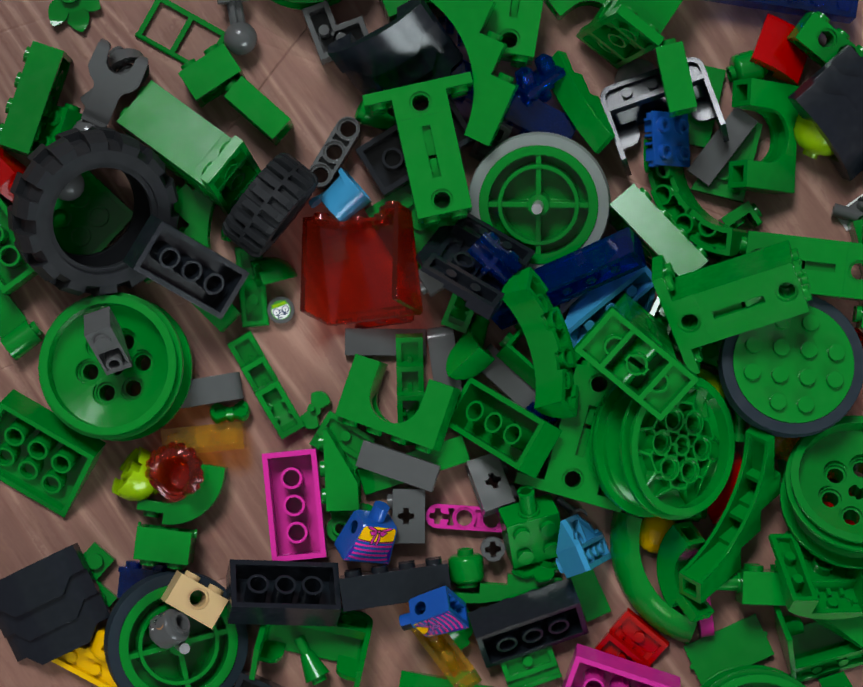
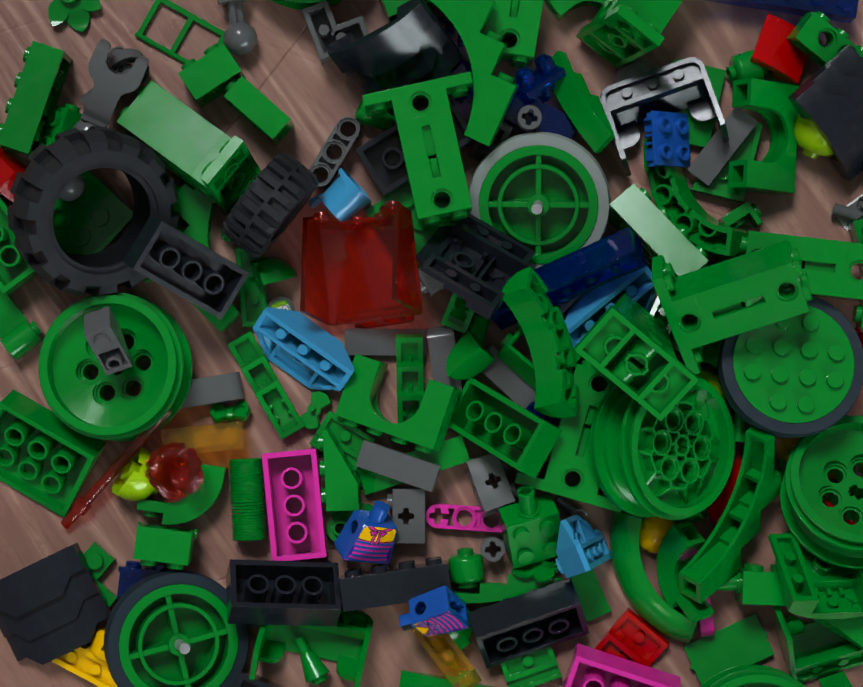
dark grey head [149,608,190,649] -> none
tan brick [160,570,229,629] -> none
clear blue hips [467,232,522,285] -> none
green window [655,38,697,118] -> none
none -> clear red bar [61,409,172,529]
none -> green piece [229,458,267,541]
none -> dark azure wedge [253,307,355,391]
none -> dark grey bush [517,105,542,133]

